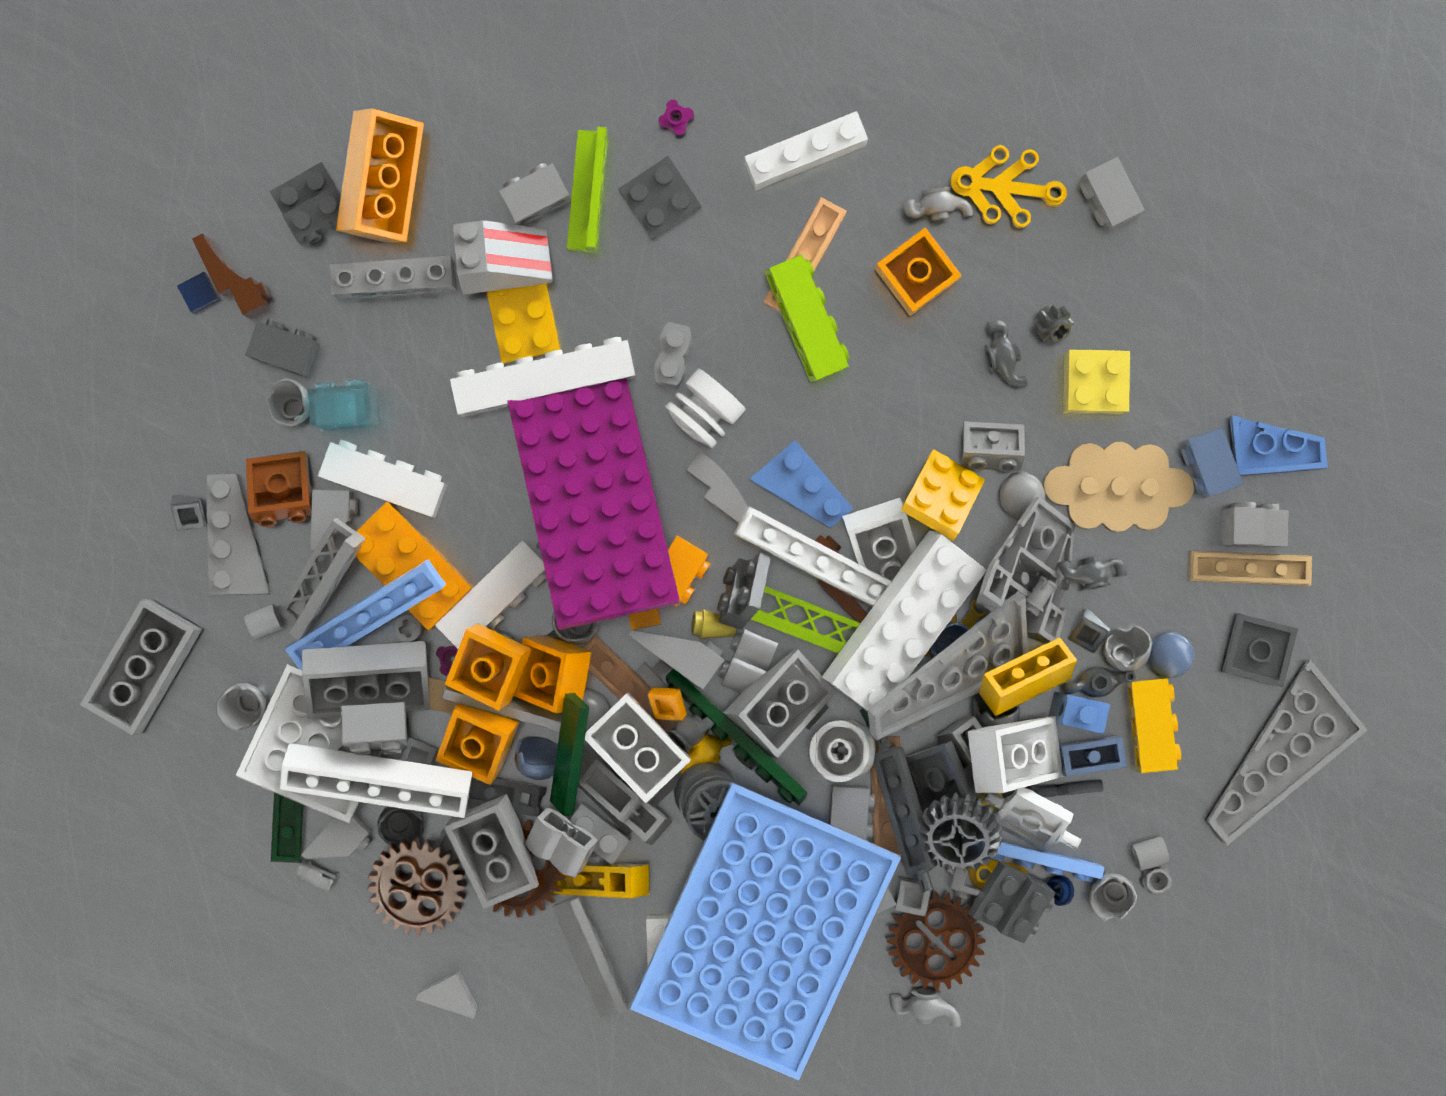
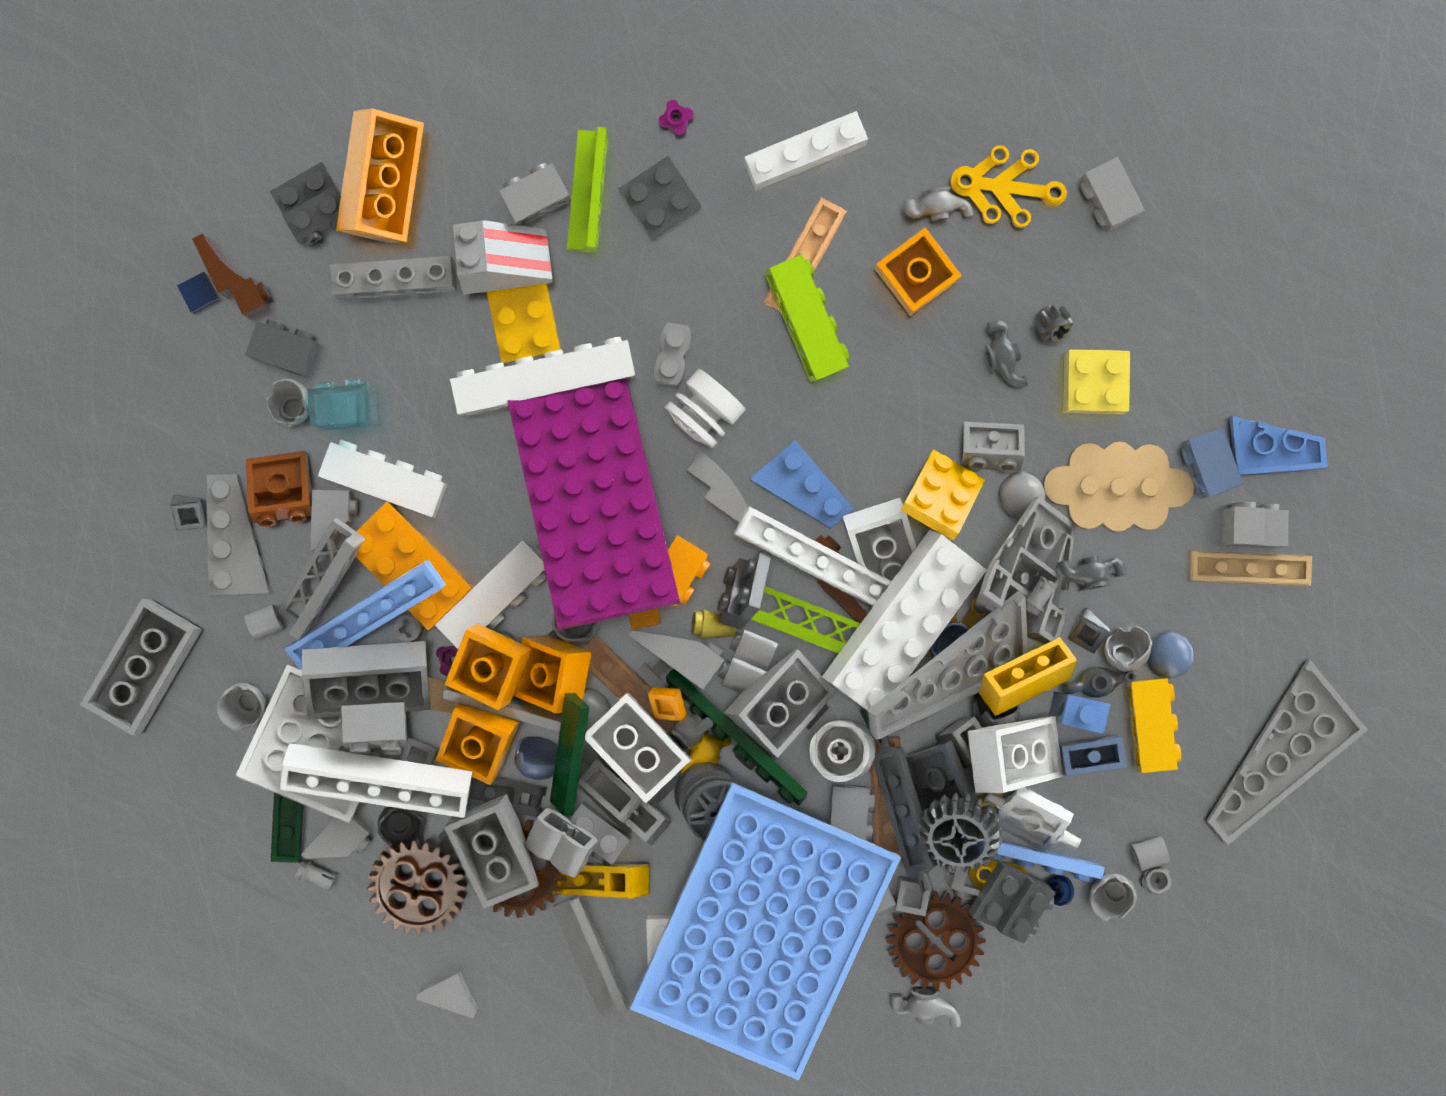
dark grey piece [1025,780,1103,798] -> none
dark grey plate [1222,613,1298,687] -> none

